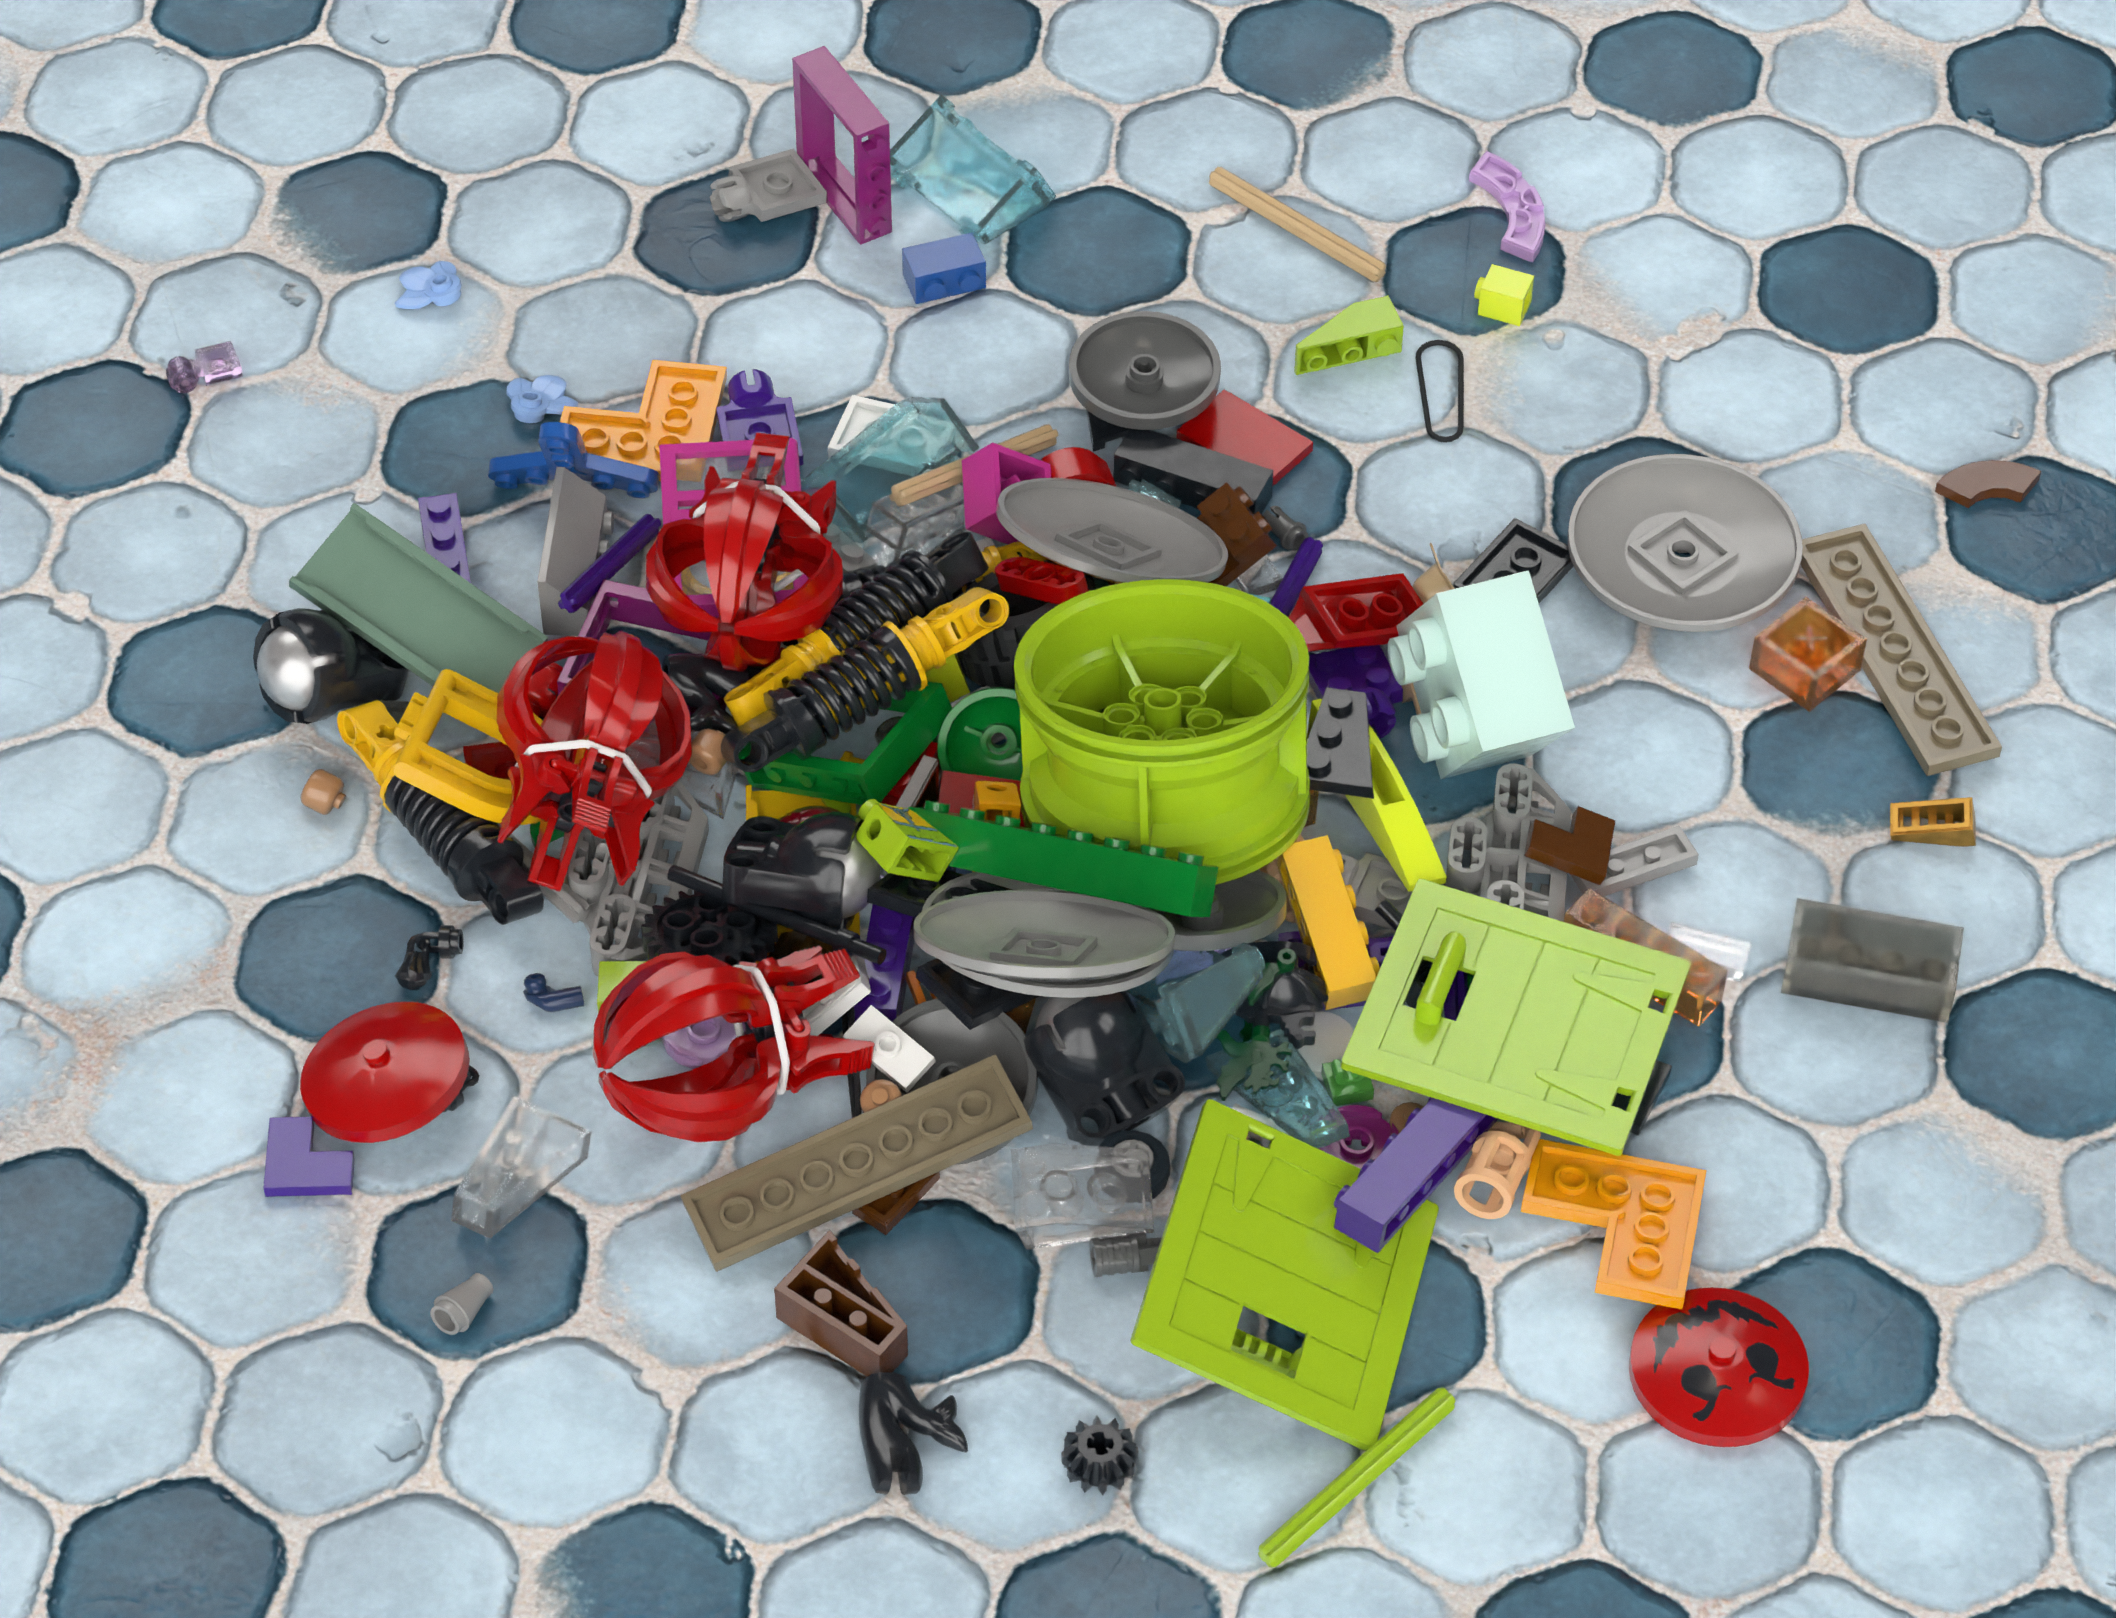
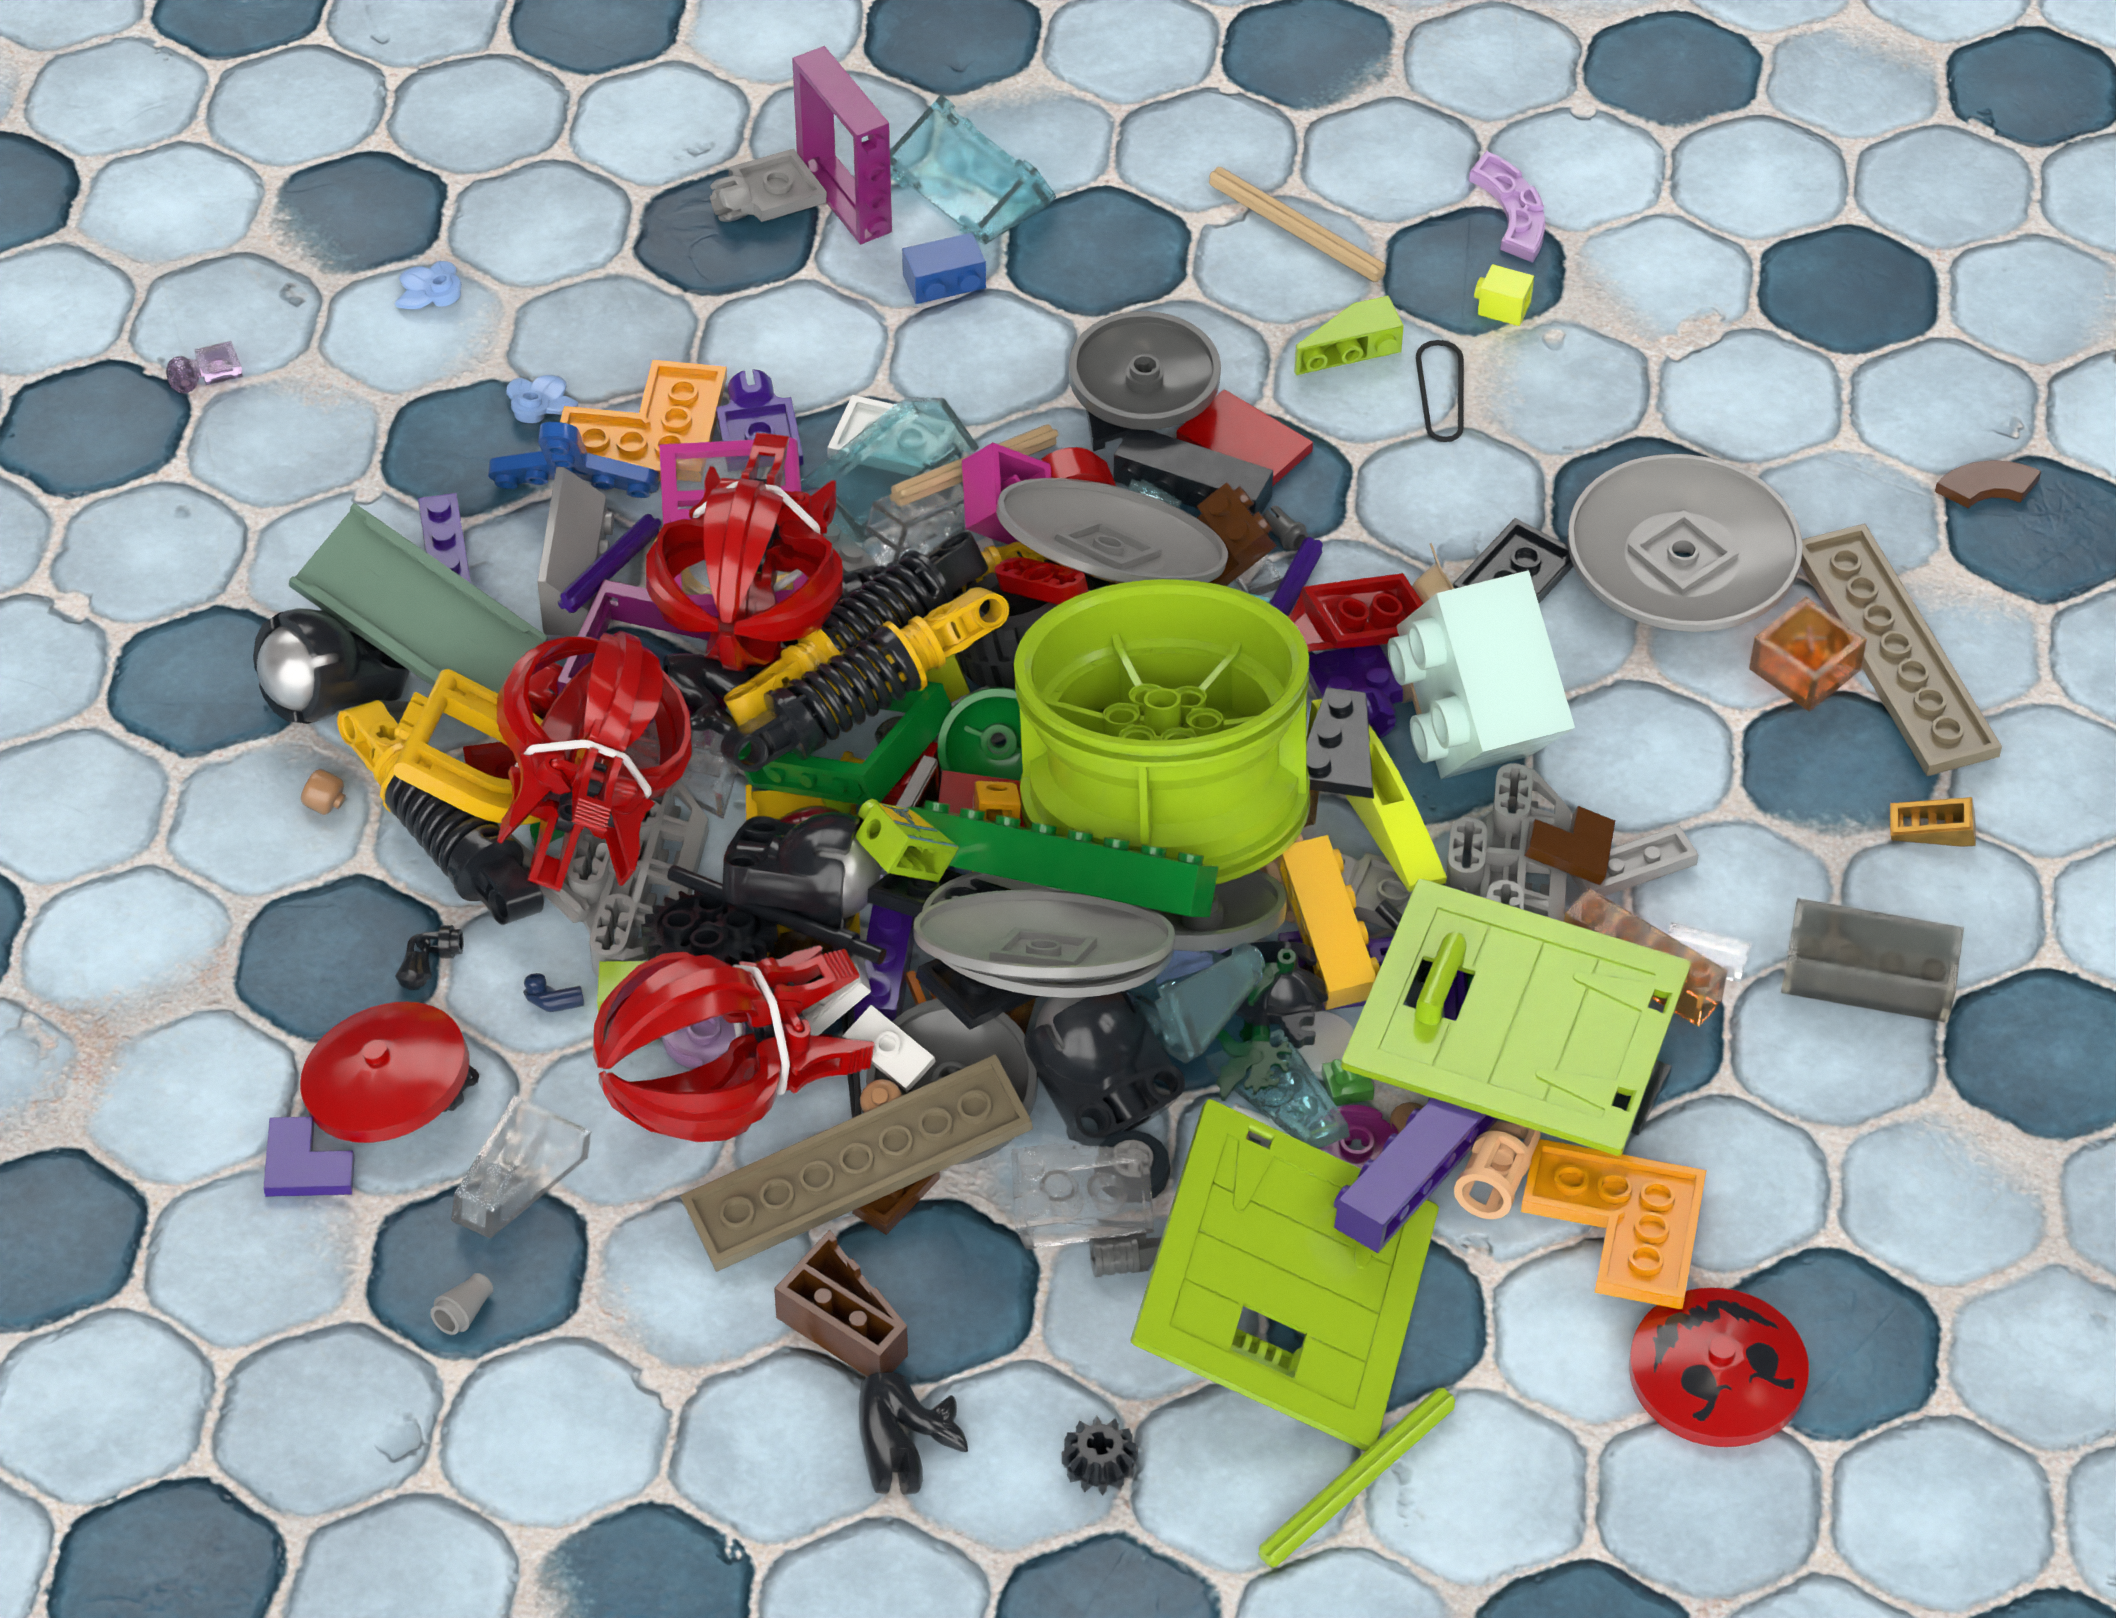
medium nougat piece [689,729,727,775] -> none

